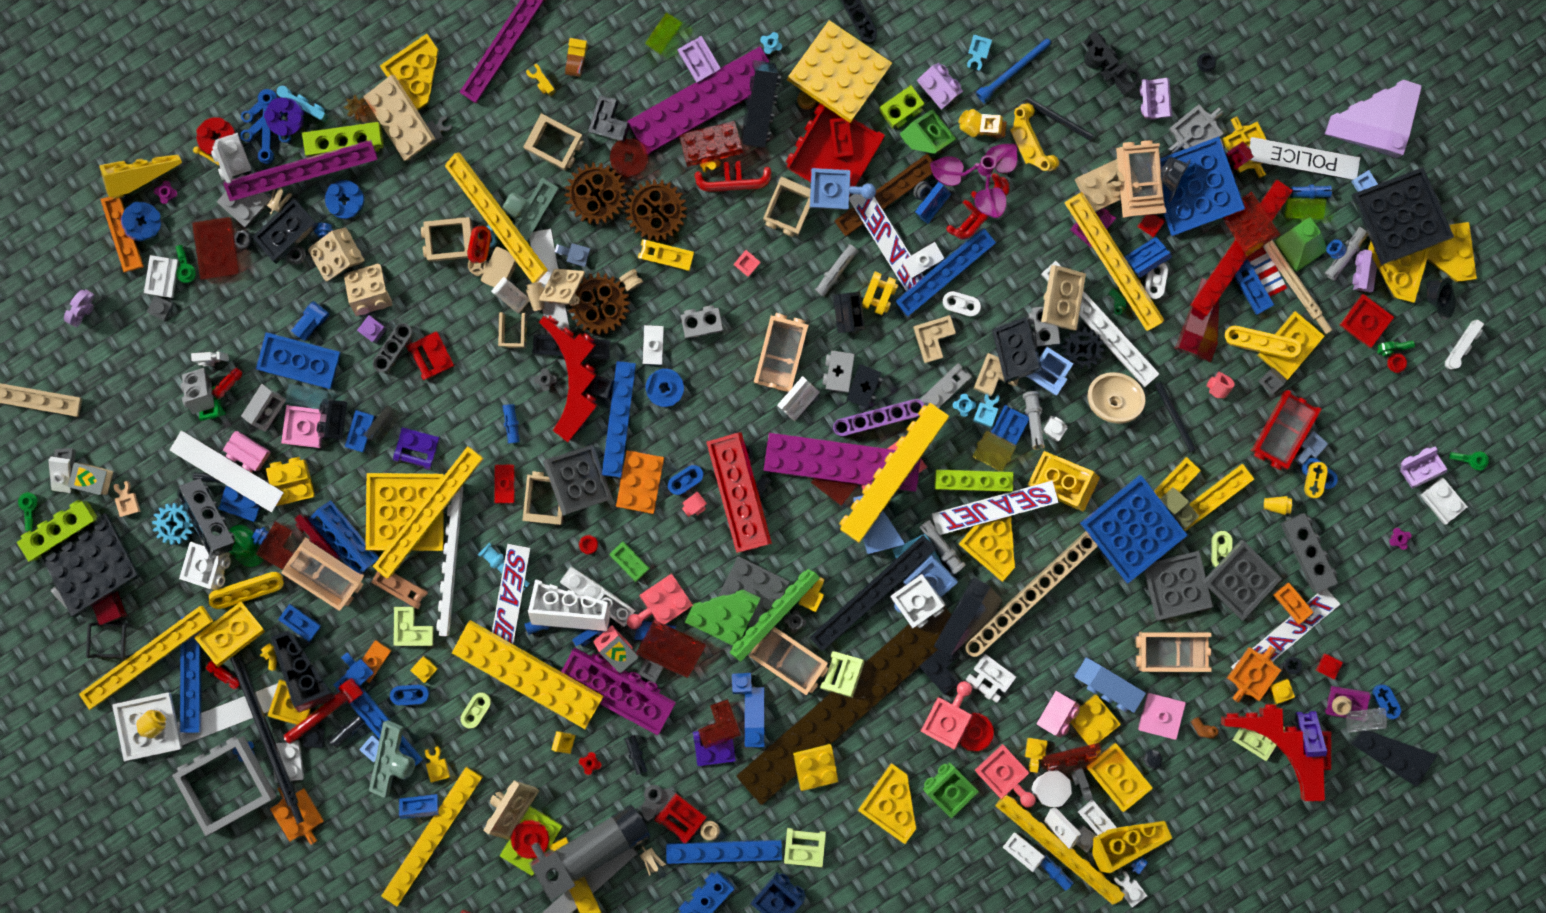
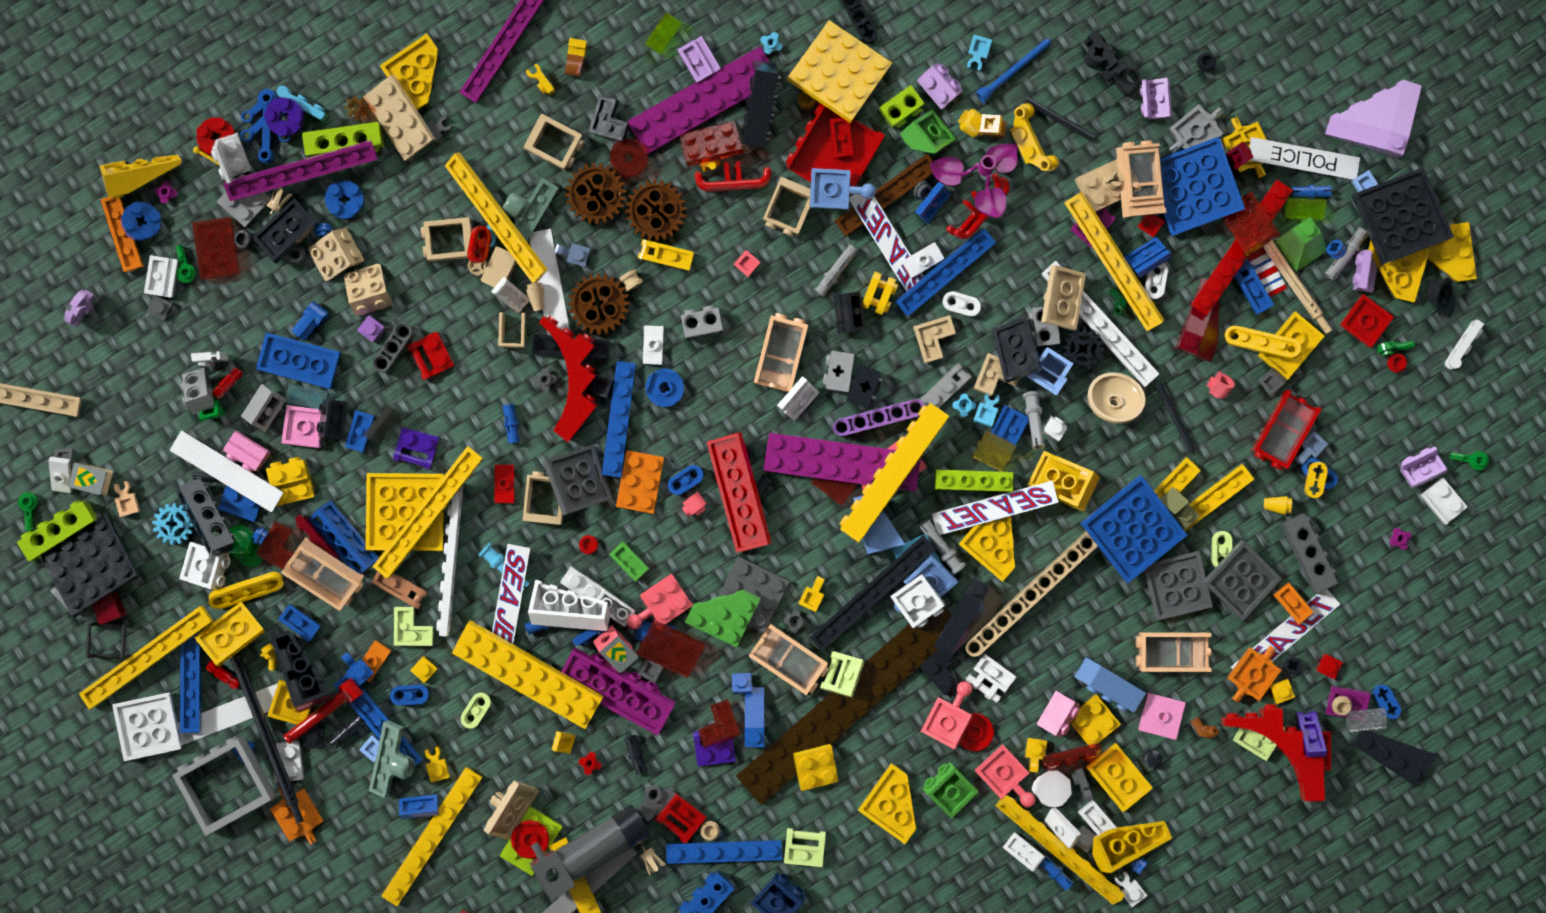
yellow head [136,710,166,739] -> none
tan hinge [539,269,585,306] -> none
bright green plate [729,569,820,662] -> none
black piece [1160,157,1191,202] -> none

